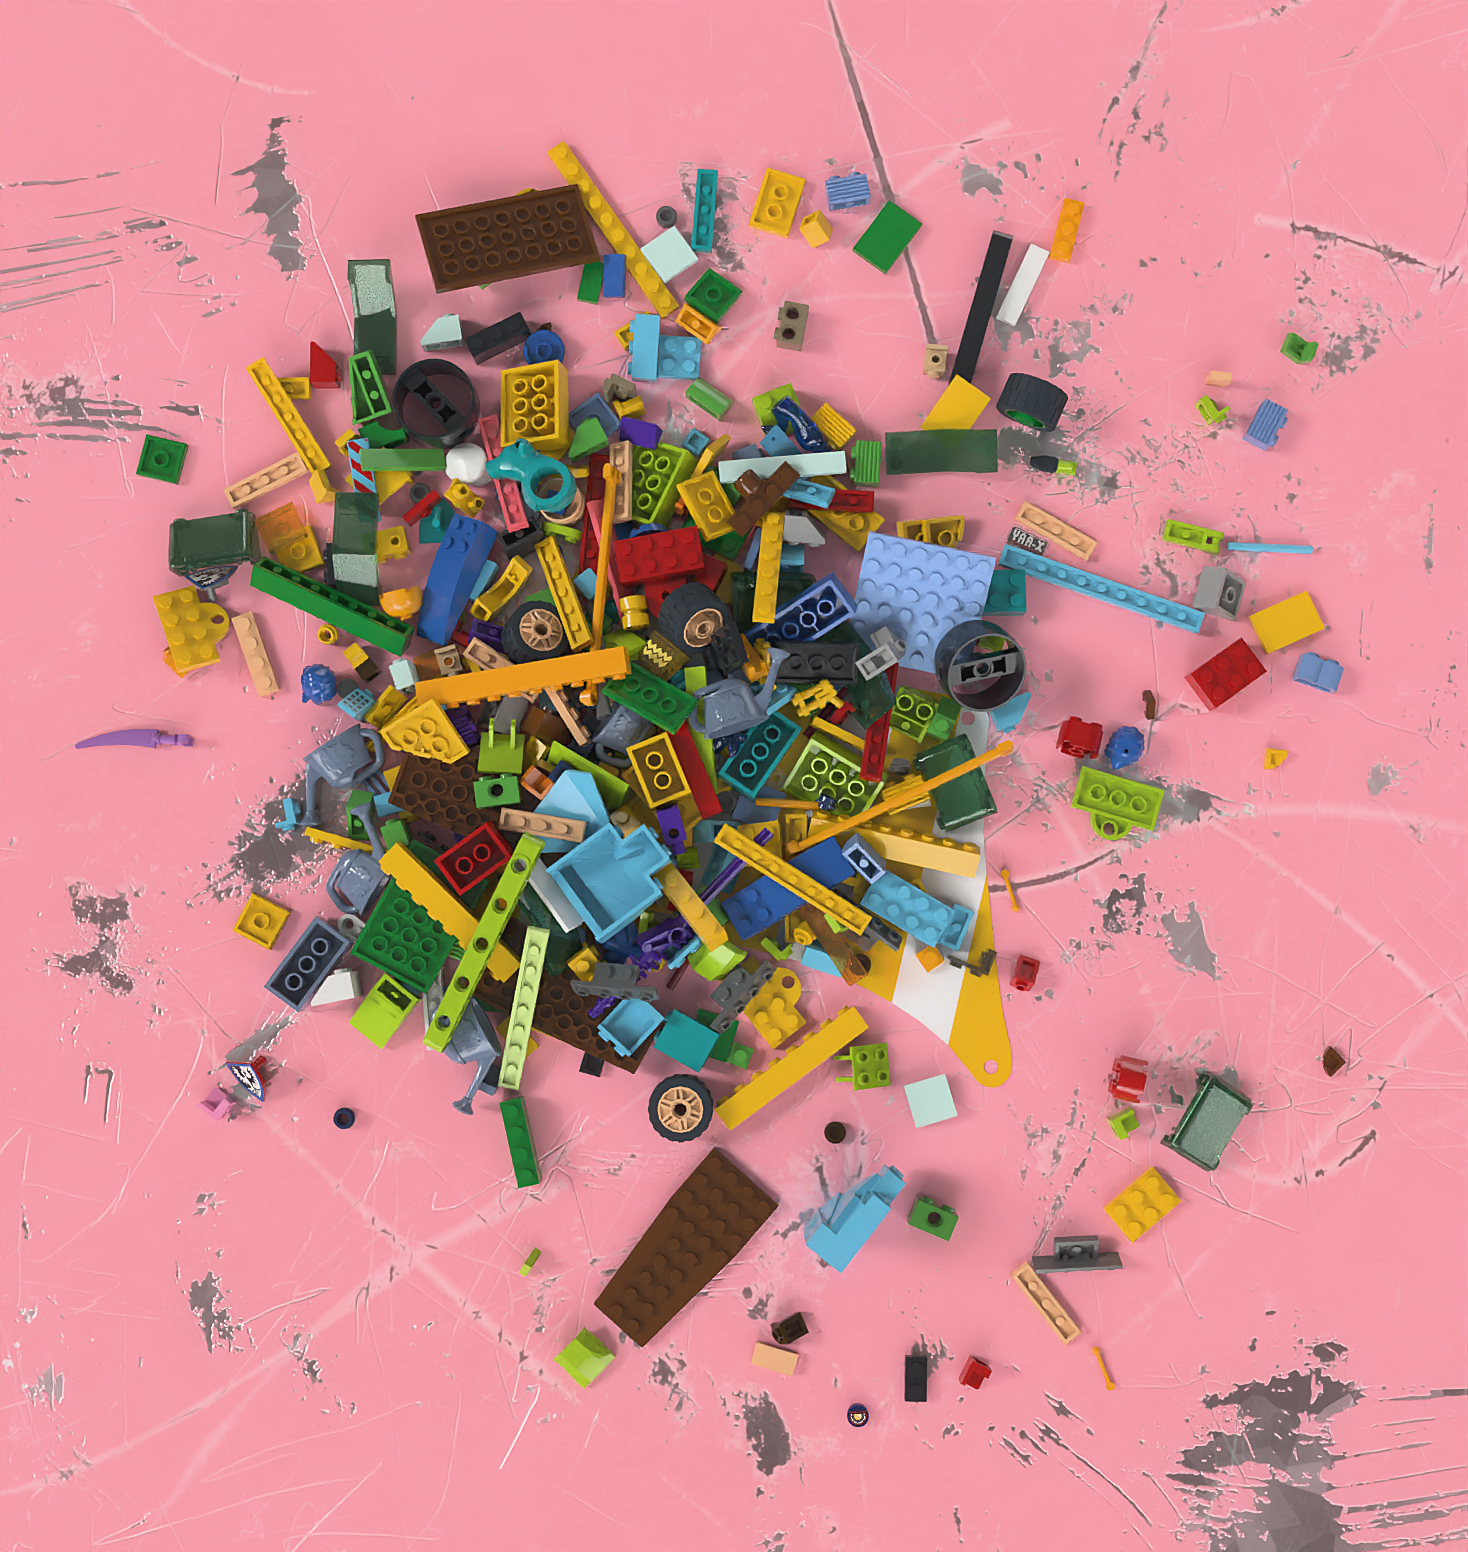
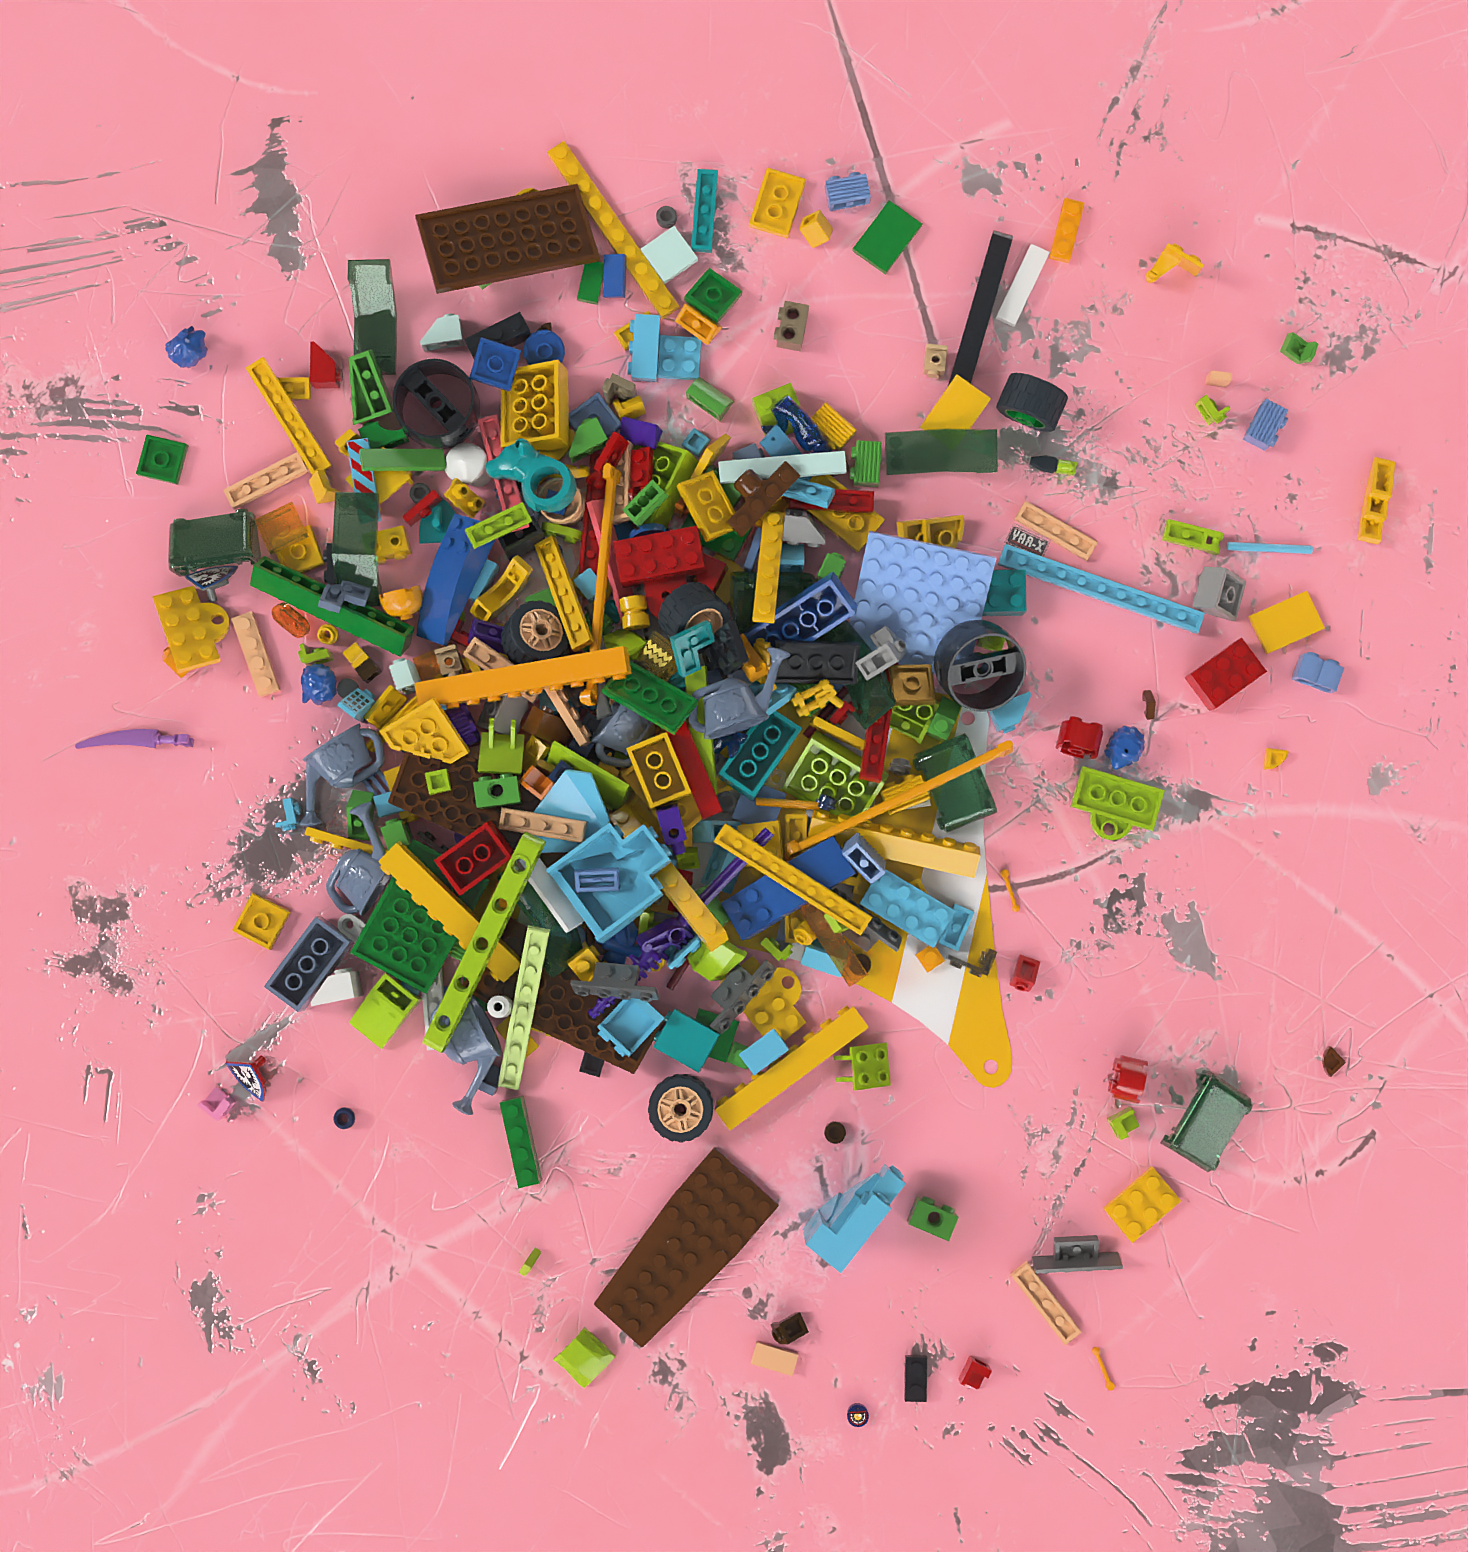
light aqua tile [903,1074,958,1128] -> none
none -> blue animal [165,326,208,369]
none -> clear orange plate [272,602,310,638]
none -> lime bracket [298,643,334,666]
none -> sand blue plate [318,580,371,613]
none -> lime plate [425,769,451,795]
none -> lime plate [464,502,532,549]
none -> blue plate [469,337,521,392]
none -> white brick [487,996,513,1018]
none -> medium blue tile [574,867,620,892]
none -> red plate [586,431,629,490]
none -> bright green brick [623,480,669,527]
none -> red hinge [628,446,653,502]
none -> teal plate [669,620,715,678]
none -> medium azure brick [739,1029,789,1075]
none -> bright green brick [816,552,846,582]
none -> pearl gold tile [888,664,936,706]
none -> yellow plate [1146,243,1204,283]
none -> yellow slope [1357,457,1395,545]

